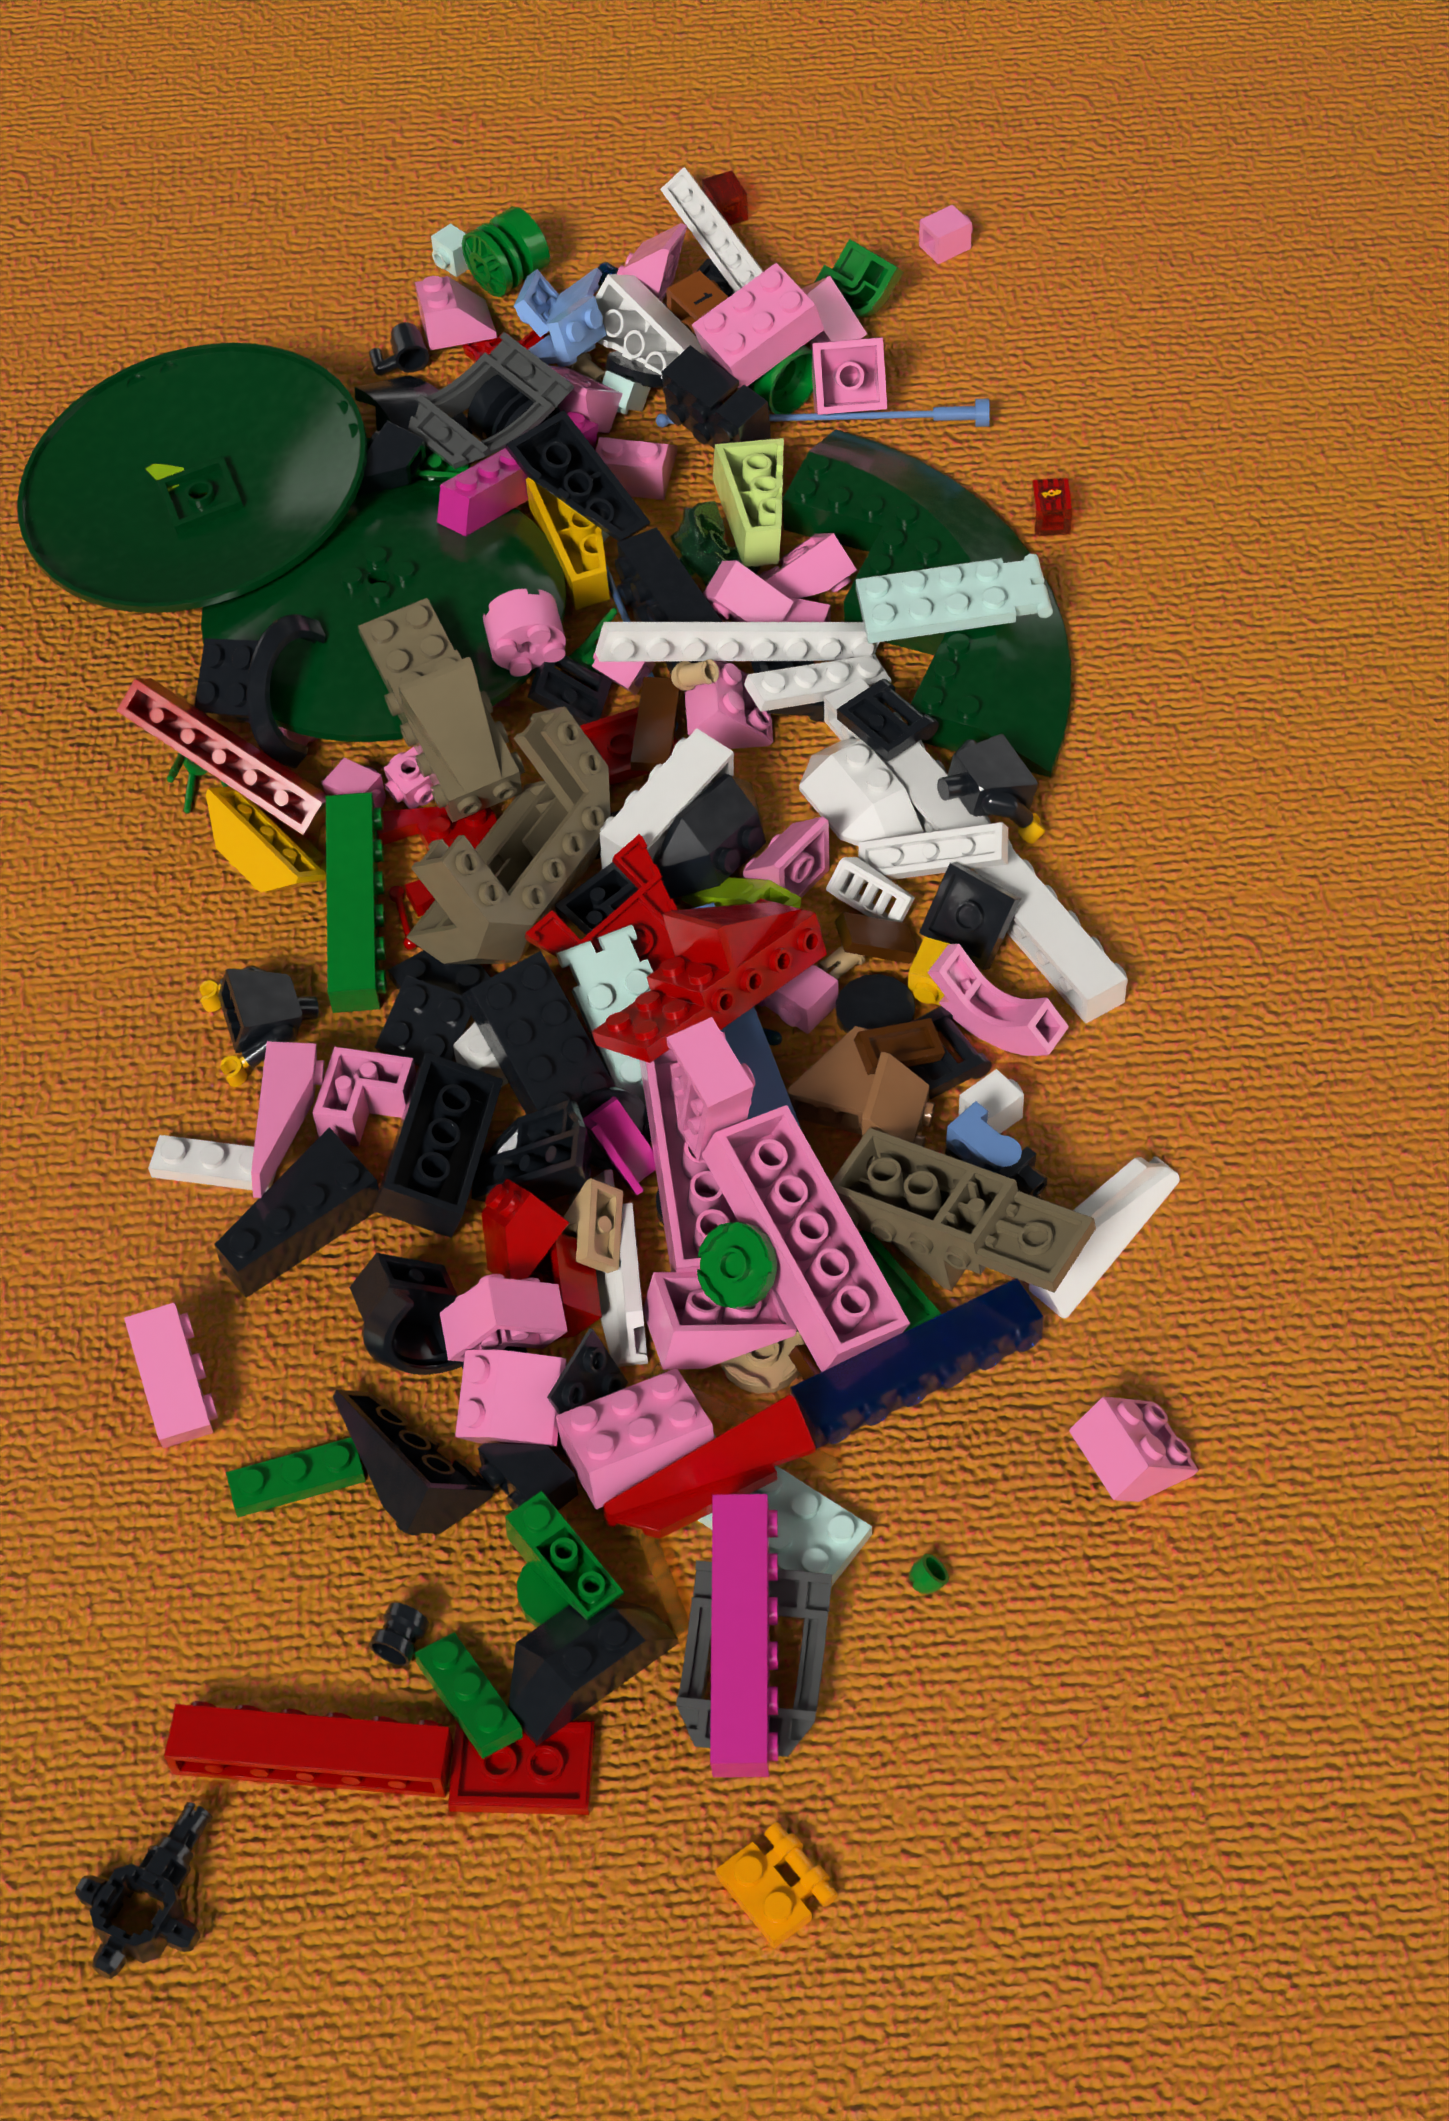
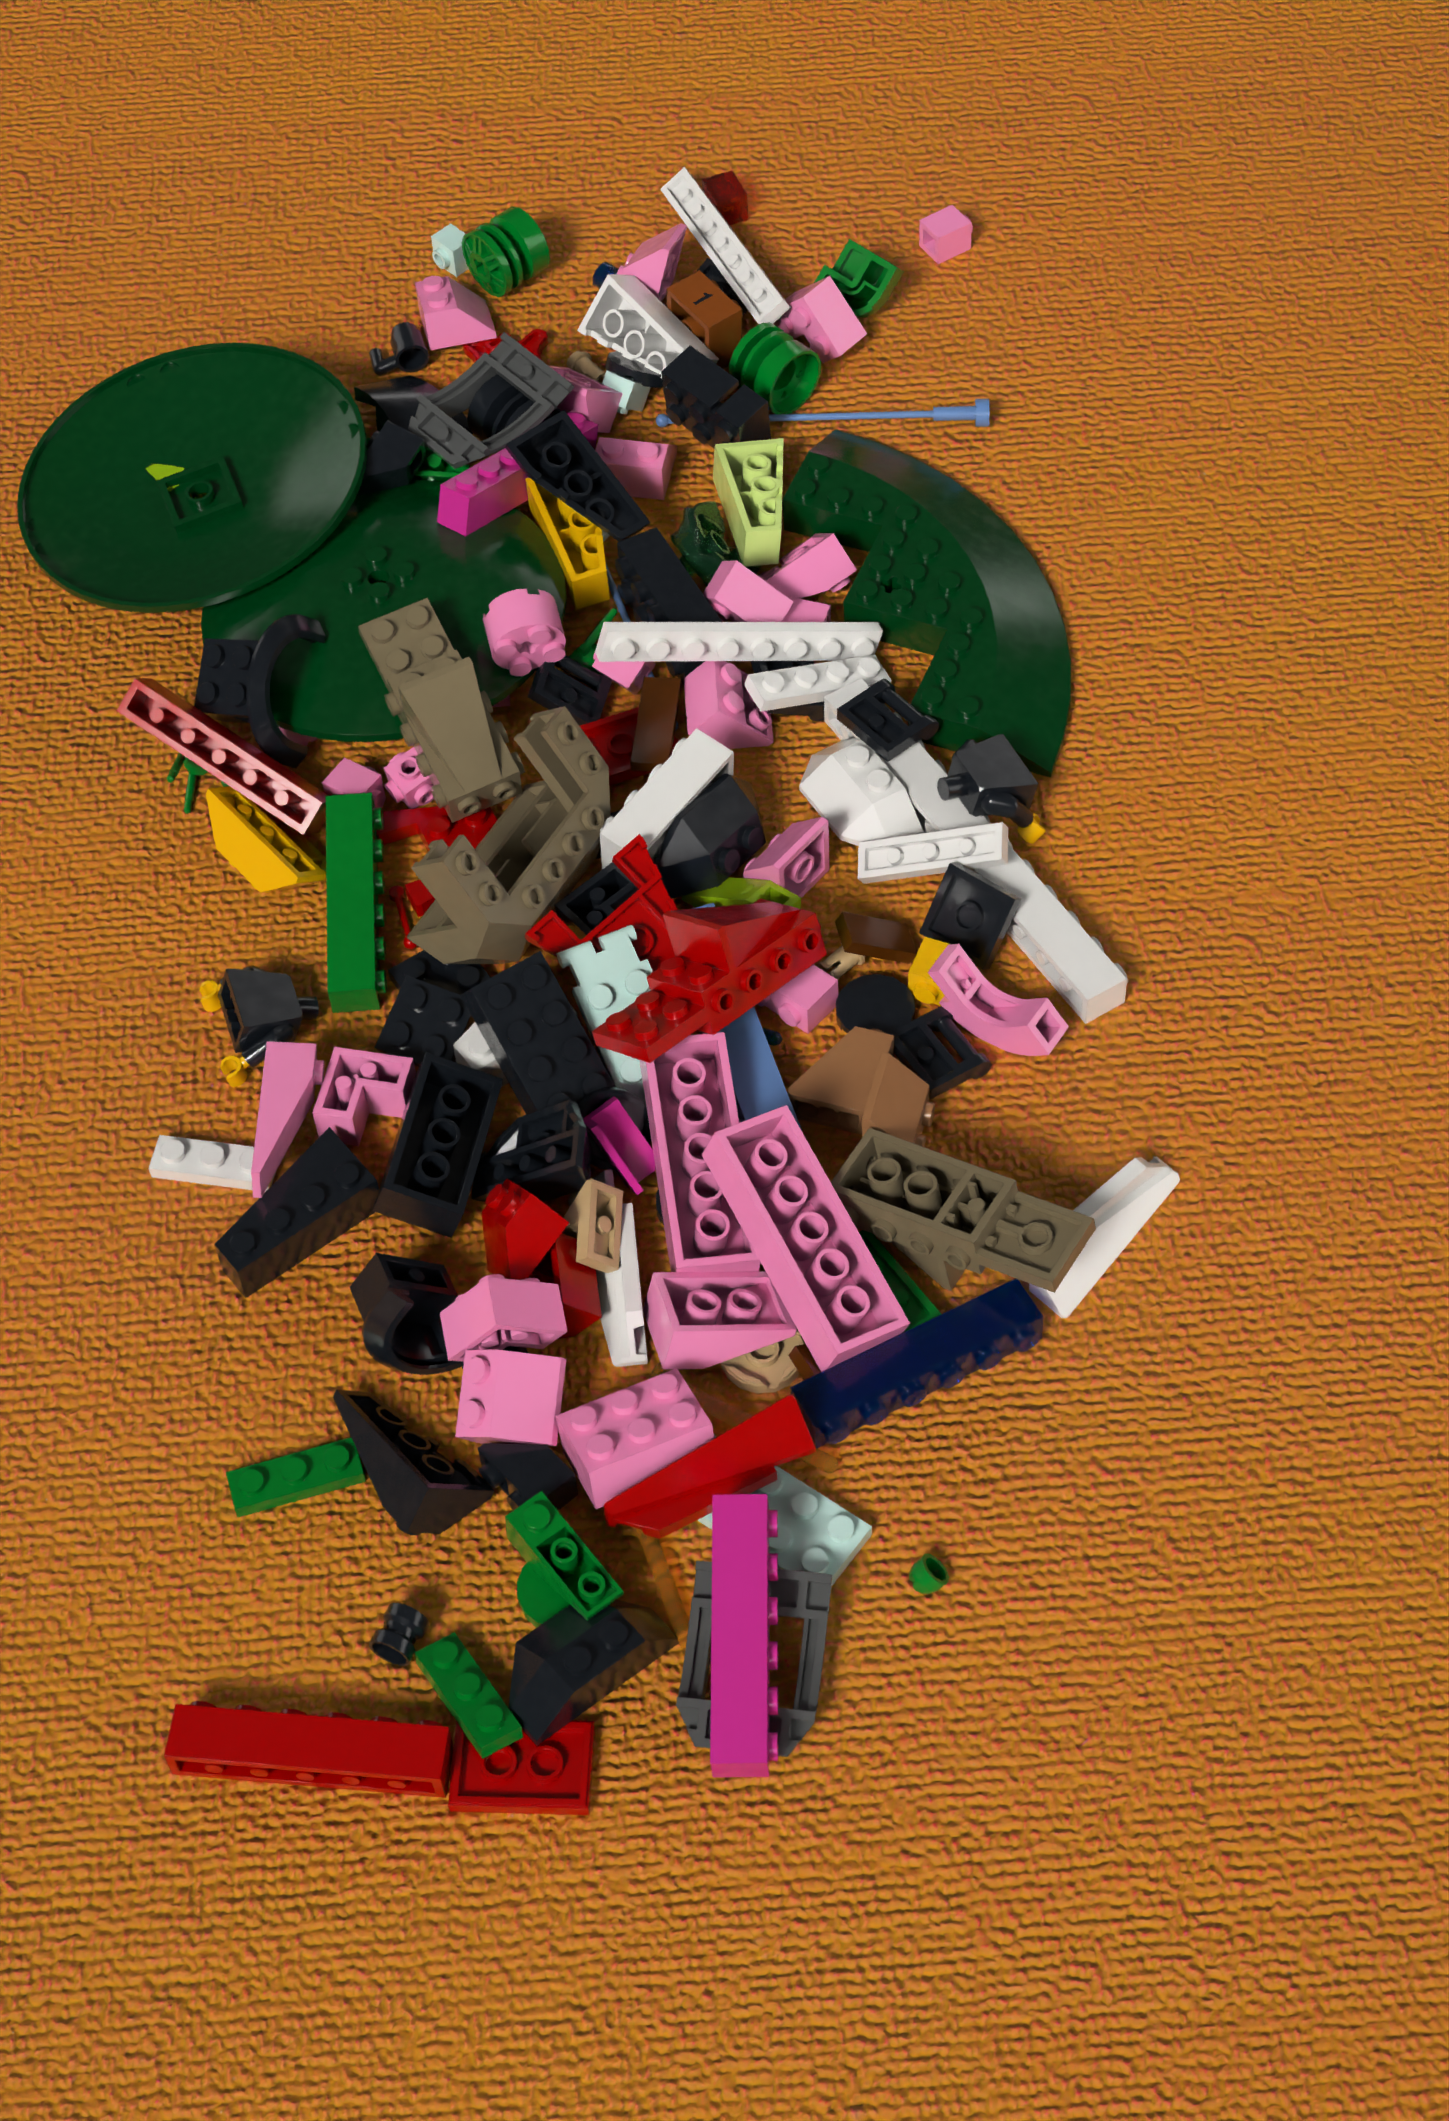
black piece [75,1802,212,1979] -> none
bright pink wedge [124,1302,218,1448] -> none
light blue bracket [513,268,602,337] -> none
light blue bracket [528,296,607,367] -> none
black hinge [547,1328,628,1437] -> none
bright pink wedge [666,1017,755,1162] -> none
tan pin [671,659,719,691] -> none
bright pink brick [691,263,825,390] -> none
green tile [697,1222,777,1309] -> none
light orange plate [715,1822,838,1949] -> none
bright pink slope [812,337,887,415] -> none
white slope [826,857,915,923] -> none
reddish brown tile [854,1018,945,1075] -> none
light aqua hinge [856,554,1053,644] -> none
medium blue hips [945,1101,1047,1200] -> none
white brick [959,1069,1024,1134] -> none
clear red brick [1031,478,1072,536] -> none
bright pink slope [1069,1396,1199,1502] -> none

